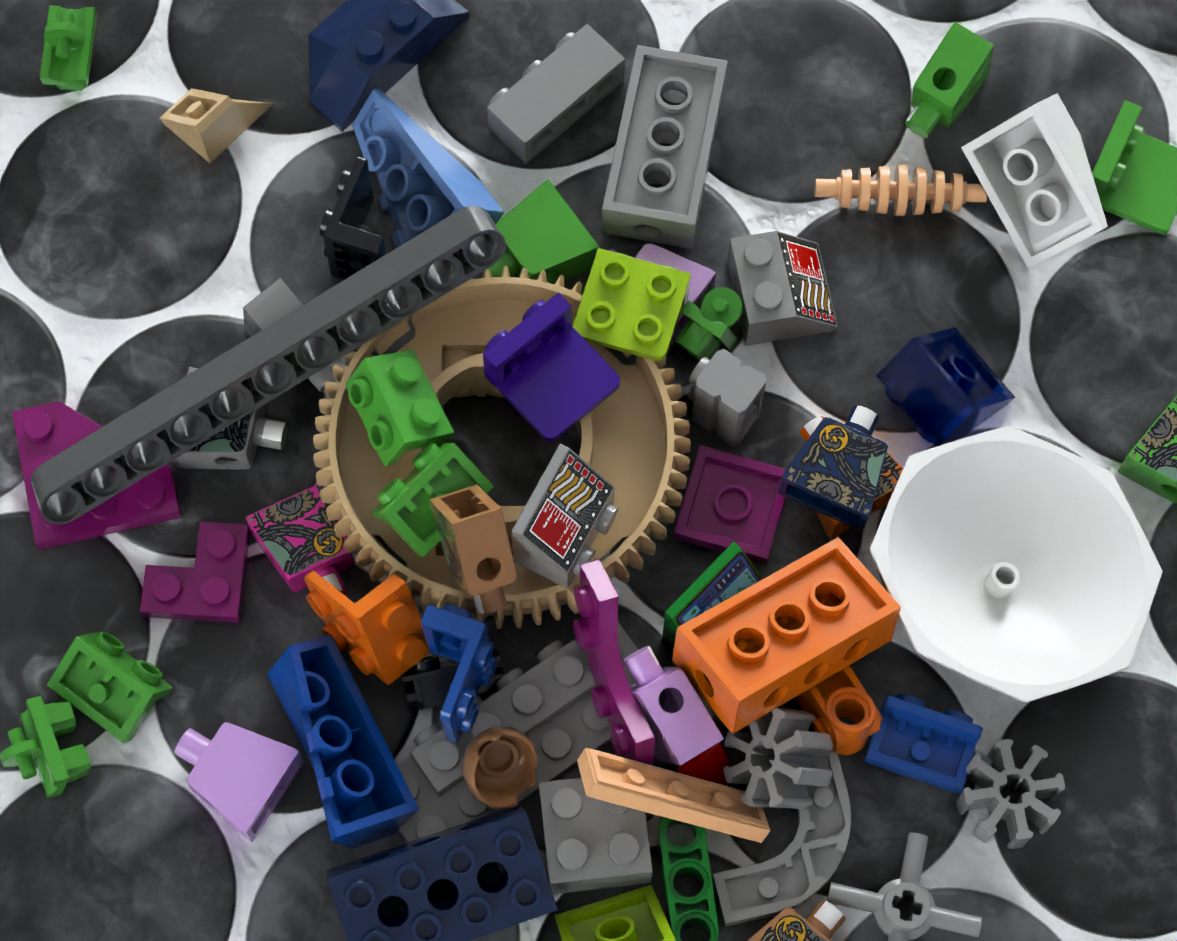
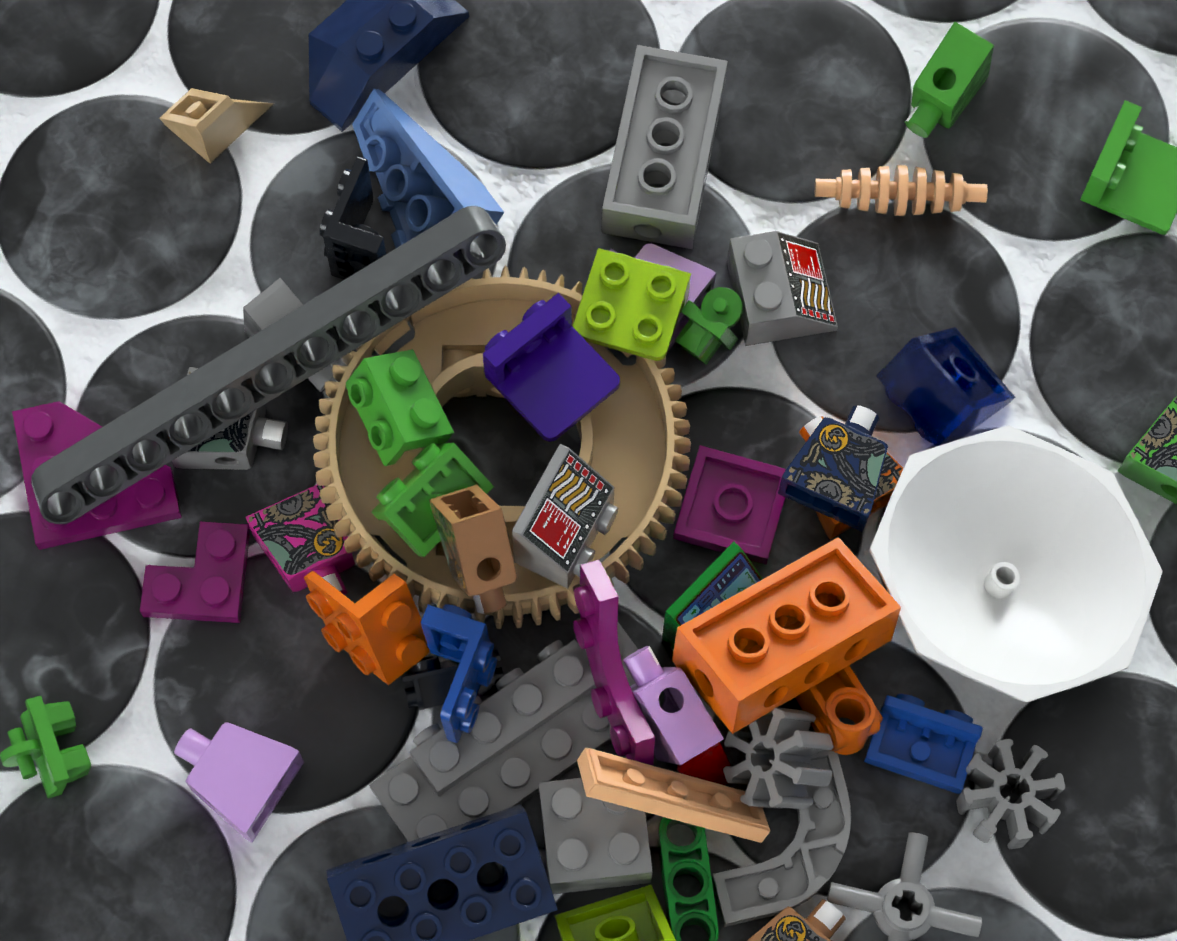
bright green hips [40,5,97,91] -> none
bright green bracket [47,631,173,743] -> none
blue wedge [267,634,419,849] -> none
medium nougat hair [462,727,538,809] -> none
light grey brick [487,24,625,164] -> none
bright green torso [489,179,599,284] -> none
light grey brick [687,348,766,447] -> none
white slope [961,93,1108,269] -> none

